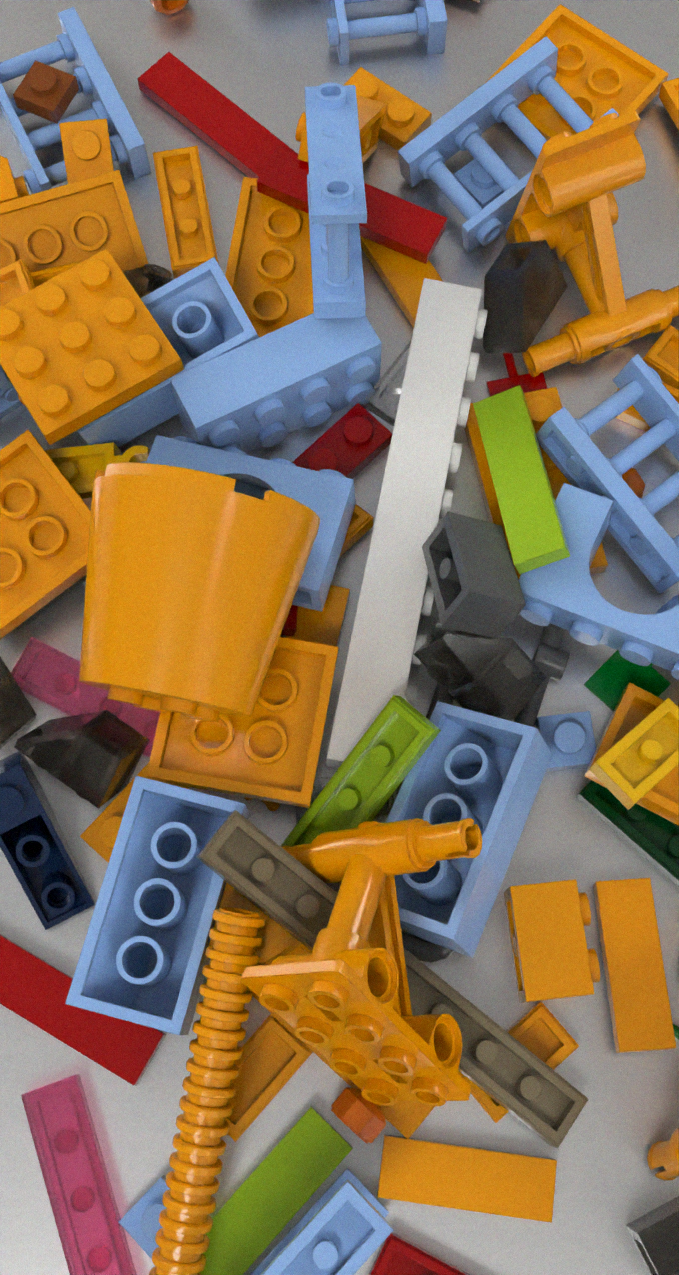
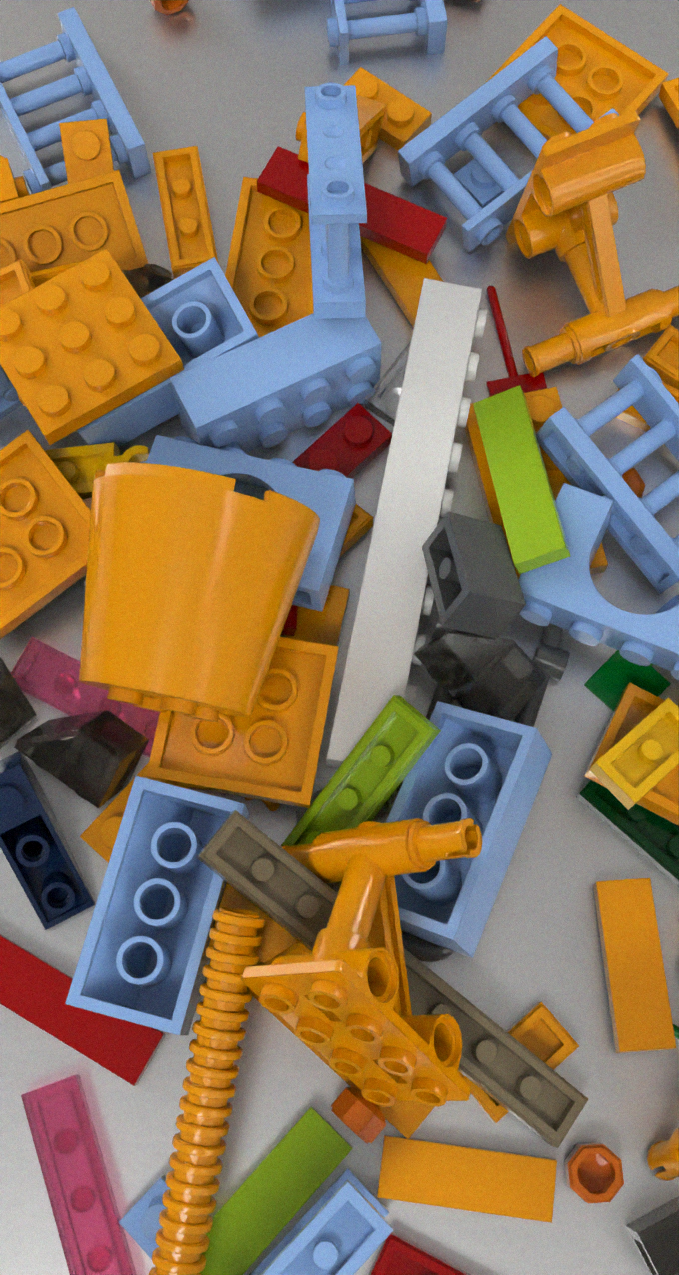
dark orange plate [13,60,79,124] -> none
red tile [137,52,298,178] -> none
light orange tile [225,1014,313,1142] -> none
clear smoke slope [483,240,568,353] -> none
light orange brick [504,879,600,1003] -> none
light blue plate [535,711,596,772] -> none
none -> orange tile [564,1142,624,1203]

